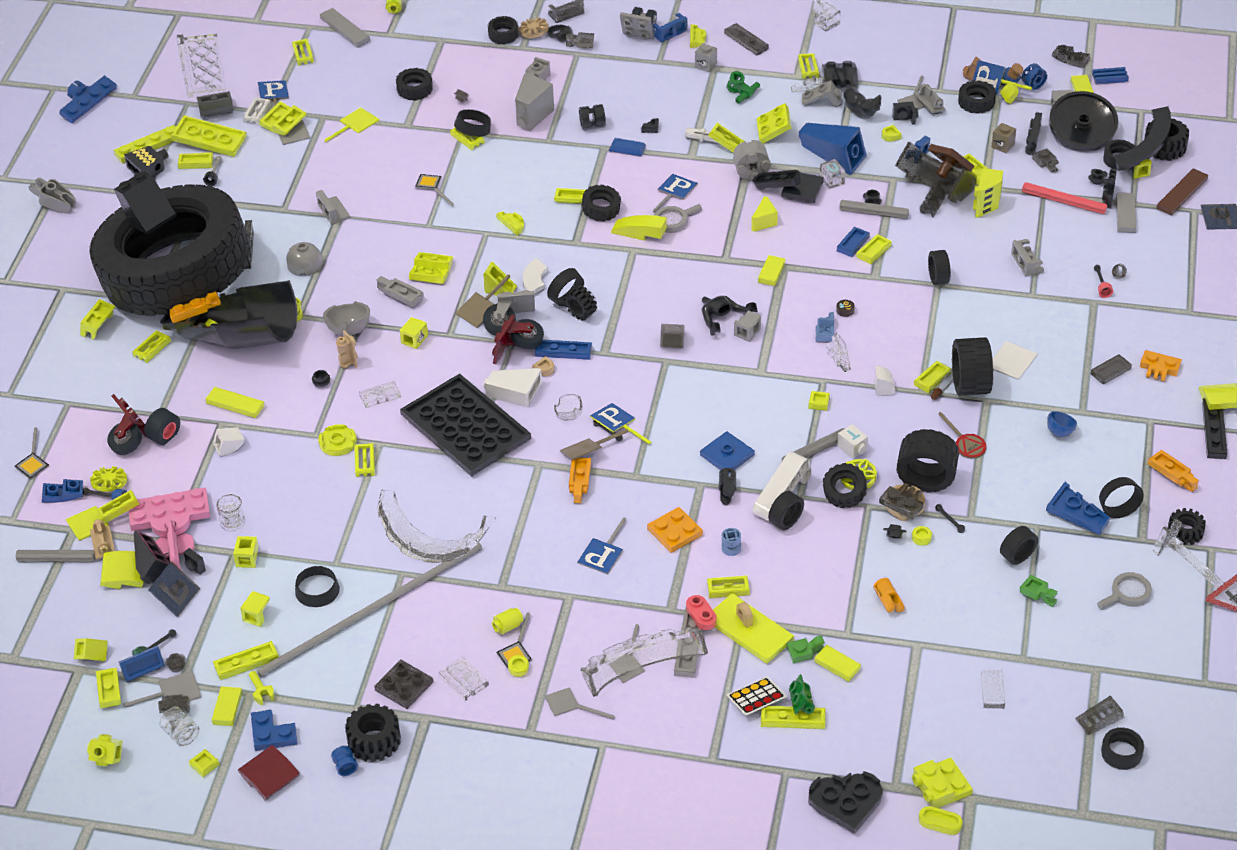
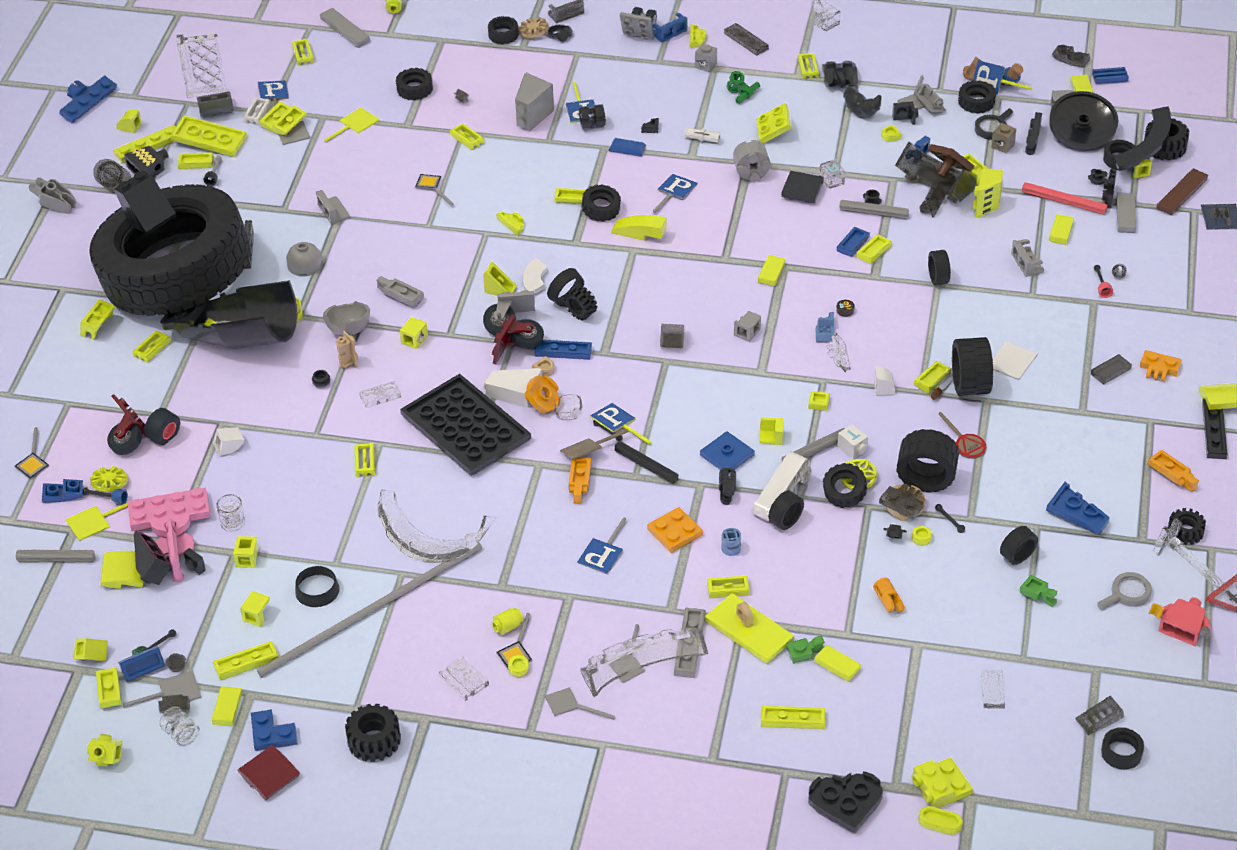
tan hinge [90,519,115,559] -> none
neon yellow tile [97,490,140,524] -> none
clear smoke piece [148,561,200,617] -> none
light orange hinge [170,292,221,323] -> none
neon yellow tile [188,749,220,777] -> none
neon yellow tile [205,387,265,418] -> none
neon yellow bar [249,671,275,705] -> none
neon yellow tile [318,424,357,456] -> none
blue wheel [331,746,358,776] -> none
clear smoke tile [374,659,434,709] -> none
neon yellow slope [409,252,453,284] -> none
black tyre [454,109,491,137] -> none
dark tan piece [455,274,510,328] -> none
light grey brick [525,57,550,80] -> none
clear smoke plate [566,32,595,48] -> none
light grey piece [655,204,702,233] -> none
coral plate [686,595,716,630] -> none
black piece [701,295,758,336] -> none
neon yellow tile [708,123,744,152] -> none
sticker [726,676,788,716] -> none
neon yellow slope [751,196,778,232] -> none
black plate [753,170,802,189] -> none
green hinge [789,674,815,715] -> none
clear tile [791,78,825,92] -> none
blue slope [798,122,867,175] -> none
light grey bracket [802,81,842,107] -> none
neon yellow tile [1000,83,1018,104] -> none
blue wheel [1021,63,1048,90] -> none
clear smoke plate [1032,148,1059,173] -> none
blue piece [1047,411,1077,437] -> none
black tyre [1099,477,1144,518] -> none
none -> clear smoke piece [93,159,132,194]
none -> neon yellow brick [116,109,142,133]
none -> light orange plate [524,375,561,414]
none -> blue piece [566,81,595,123]
none -> black axle [614,441,679,484]
none -> neon yellow panel [759,417,784,445]
none -> black piece [974,108,1013,140]
none -> neon yellow tile [1049,214,1074,245]
none -> coral torso [1148,597,1211,647]

